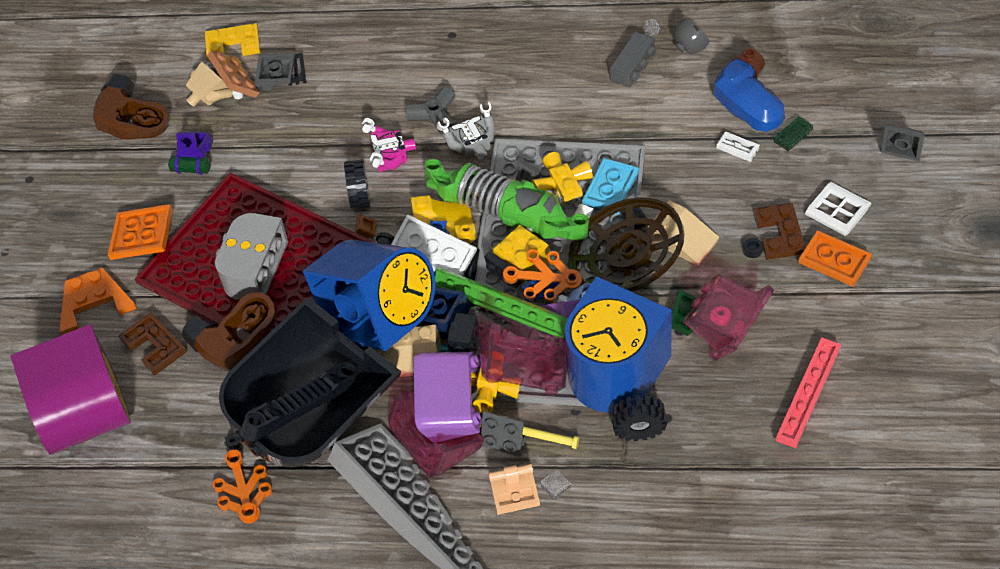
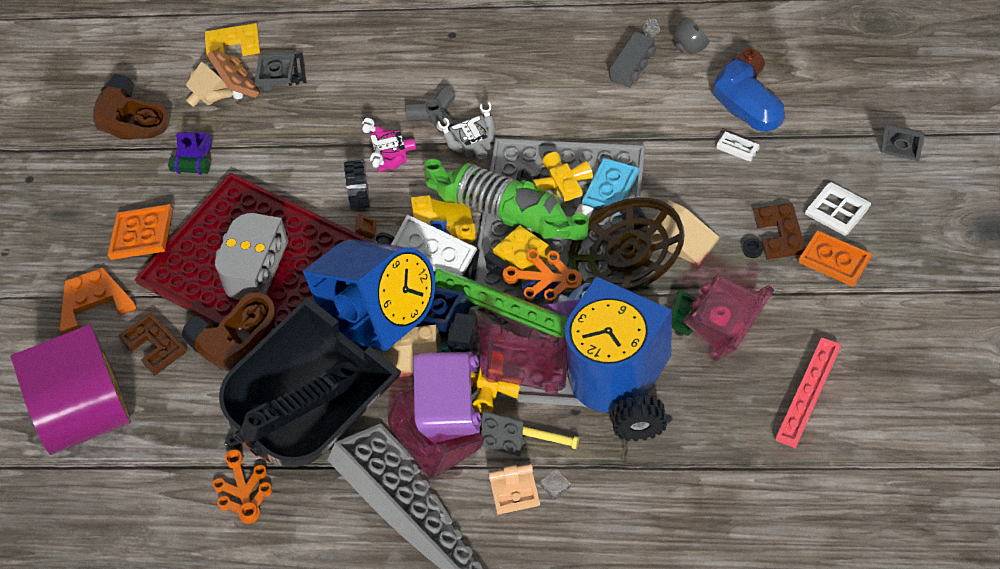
clear green tile [774,116,813,152] -> none

